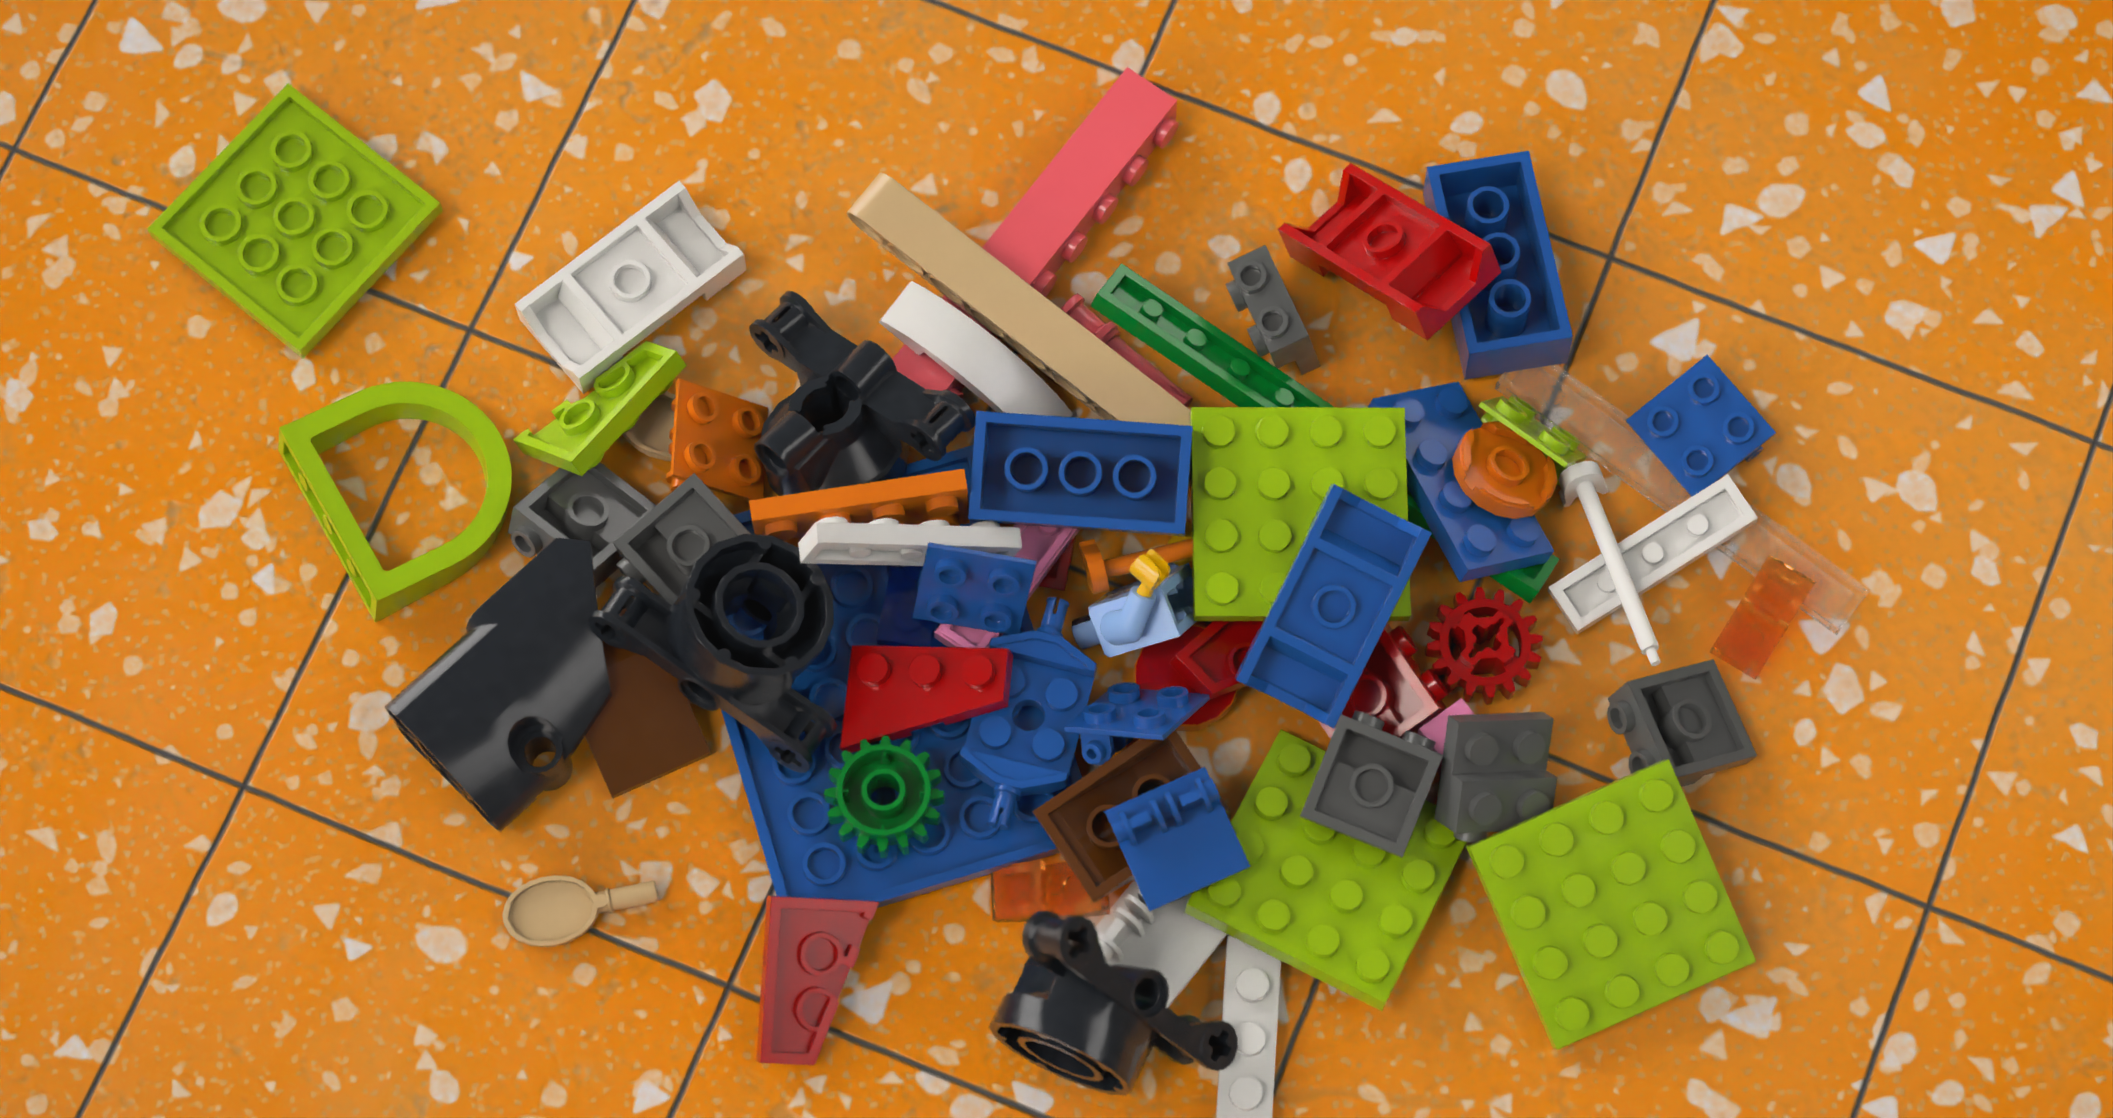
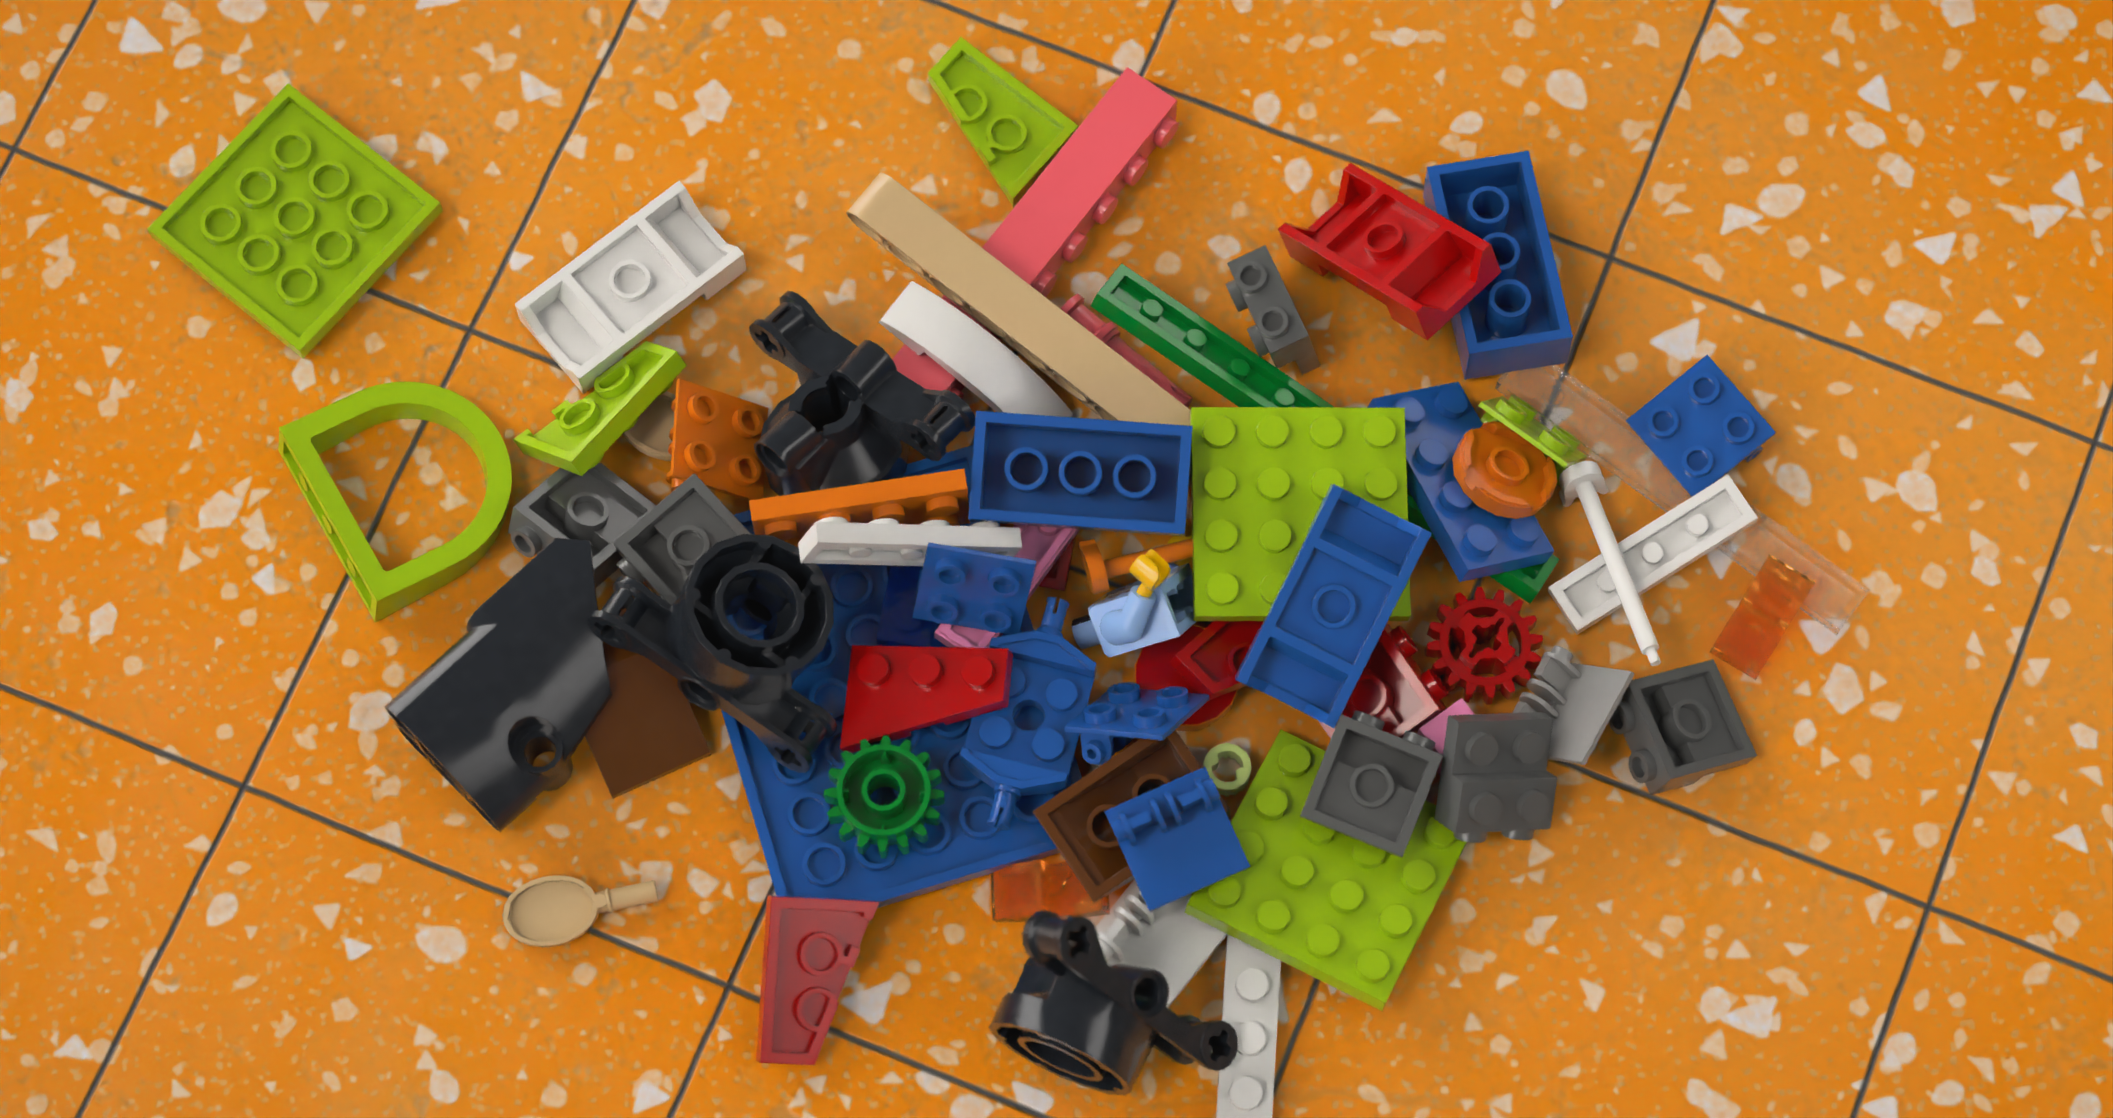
lime plate [1466,759,1756,1050] -> none
none -> lime wing [928,37,1079,207]
none -> yellowish green bush [1203,743,1251,797]
none -> light grey hinge [1512,646,1635,765]

